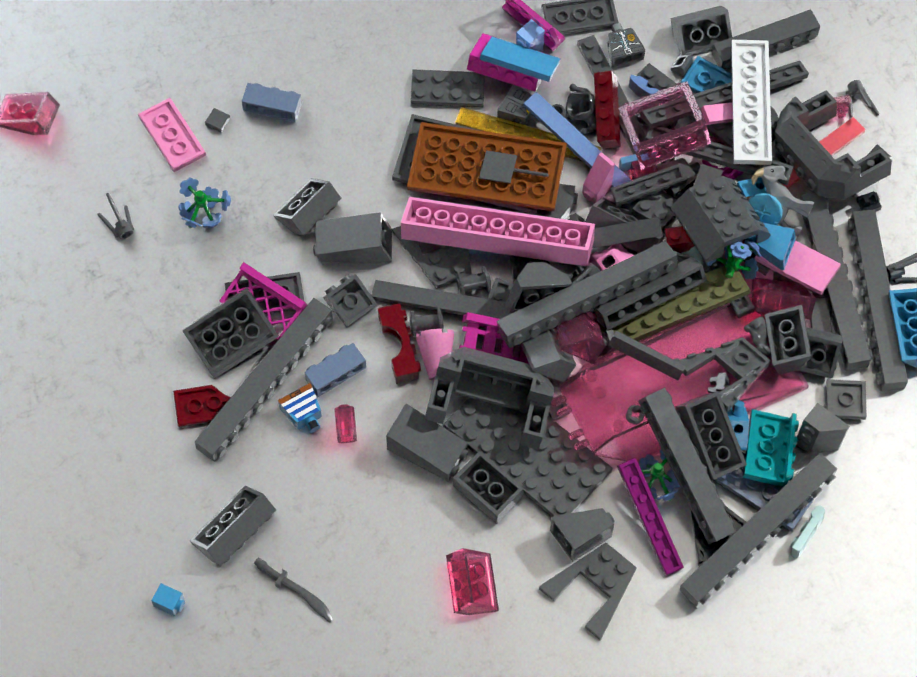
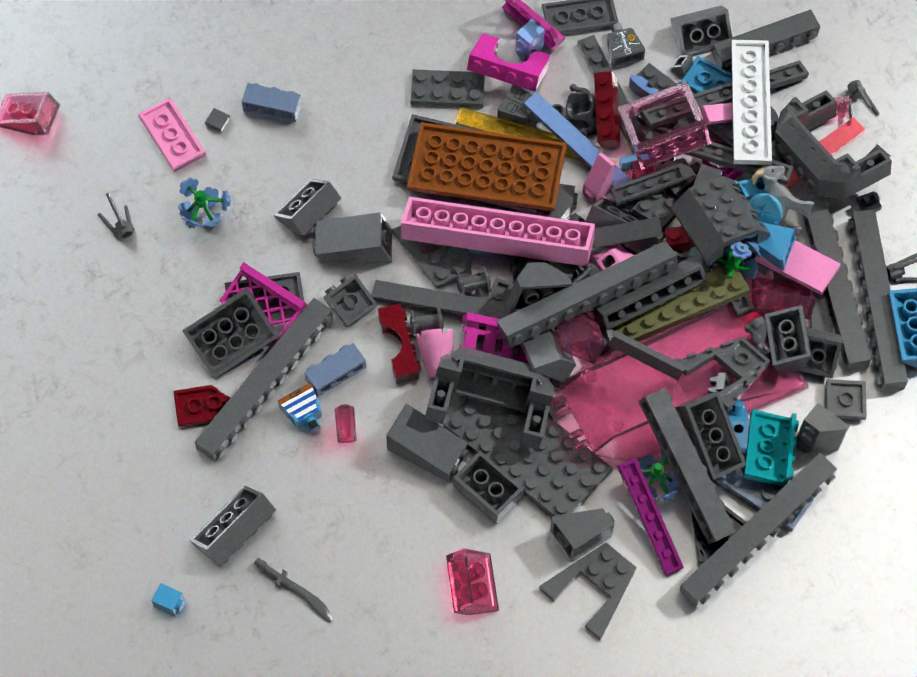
dark grey piece [479,150,549,184] -> none
dark azure tile [480,37,560,82] -> none
dark grey bush [626,405,645,425] -> none
light aqua hinge [790,506,825,559] -> none

